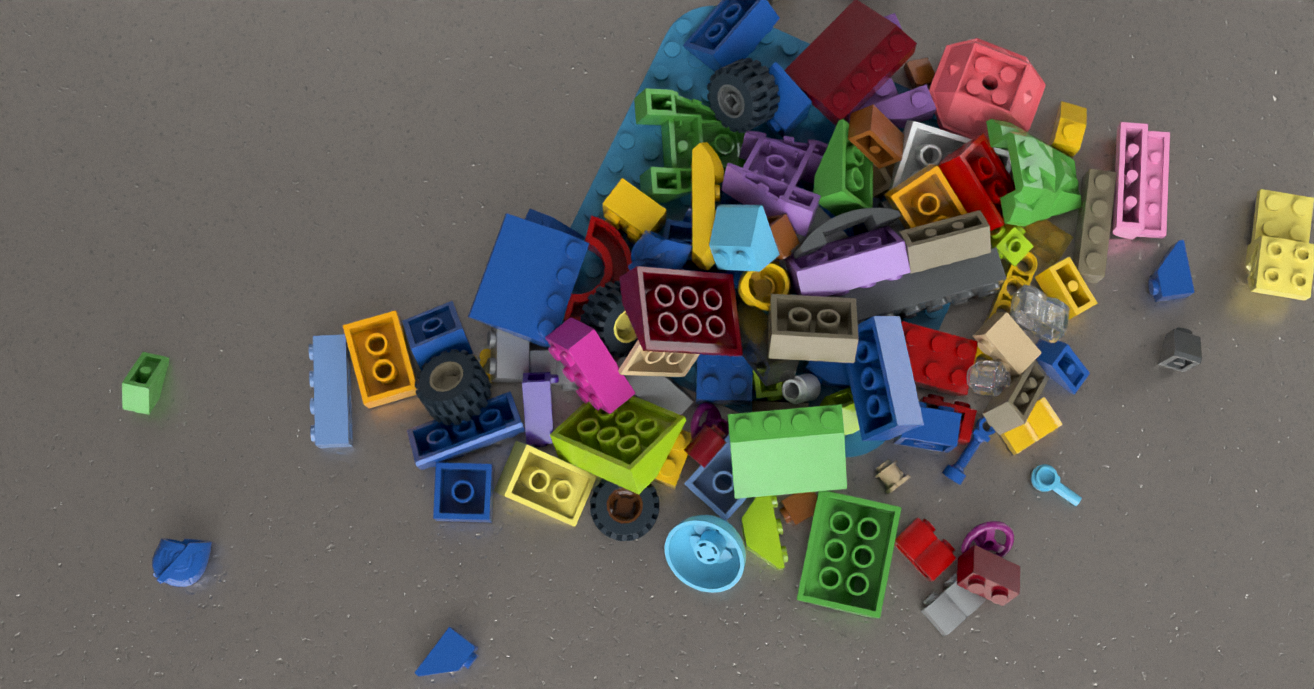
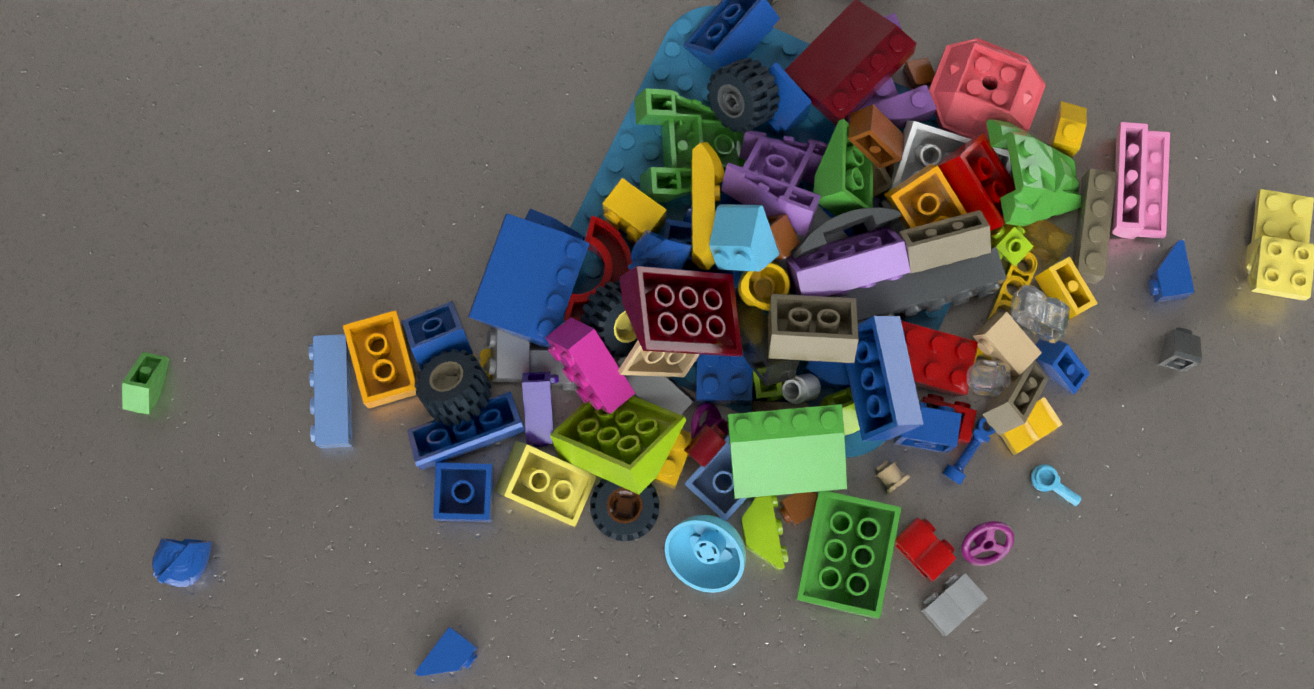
dark red brick [957,545,1020,606] -> none

